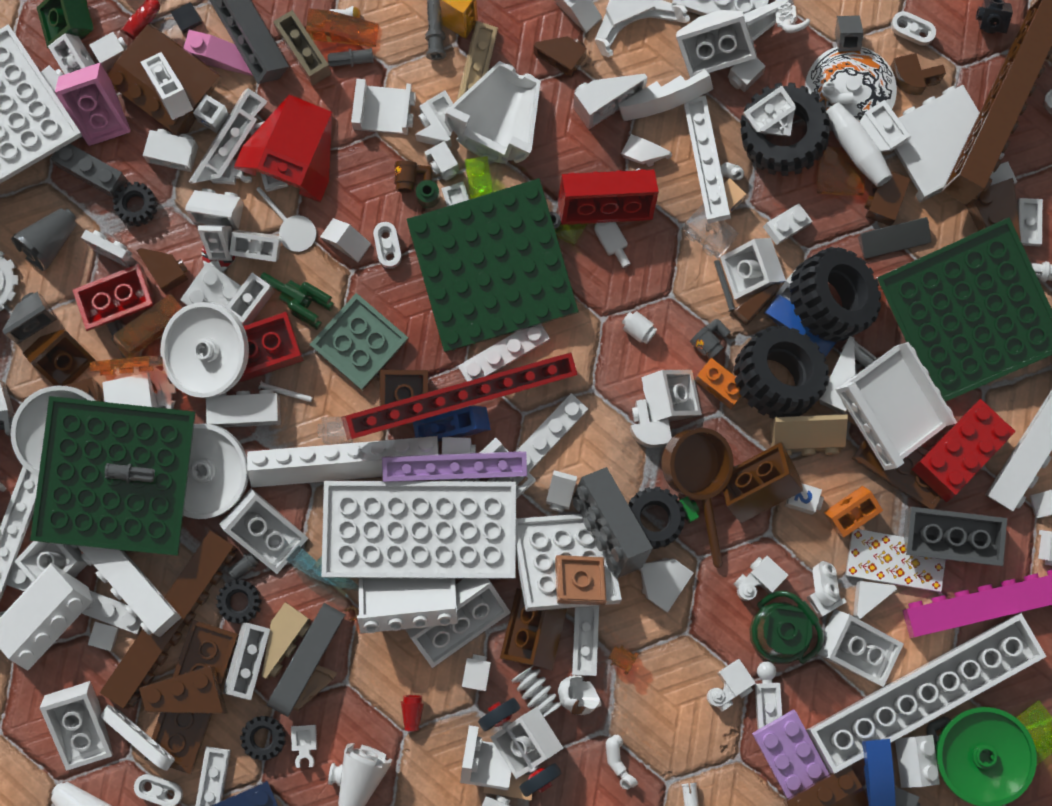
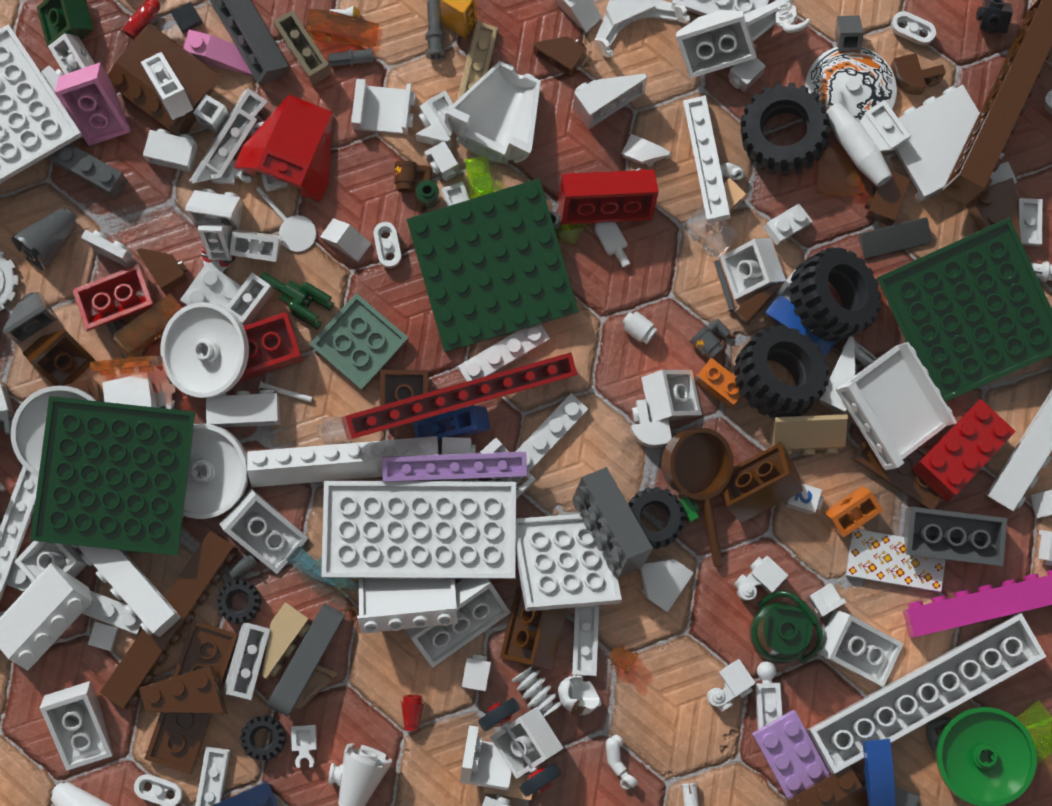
white brick [90,32,128,71] -> none
white beam [100,705,175,771] -> none
dark grey axle [104,463,155,483] -> none
black tyre [113,182,158,227] -> none
white slope [546,470,577,512] -> none
nougat tile [555,555,607,605] -> none
white slope [618,70,713,121] -> none
white slope [743,86,796,137] -> none
white plate [812,561,840,606] -> none
white arm [821,81,853,105] -> none
white slope [853,581,897,619] -> none
white brick [895,735,940,788] -> none

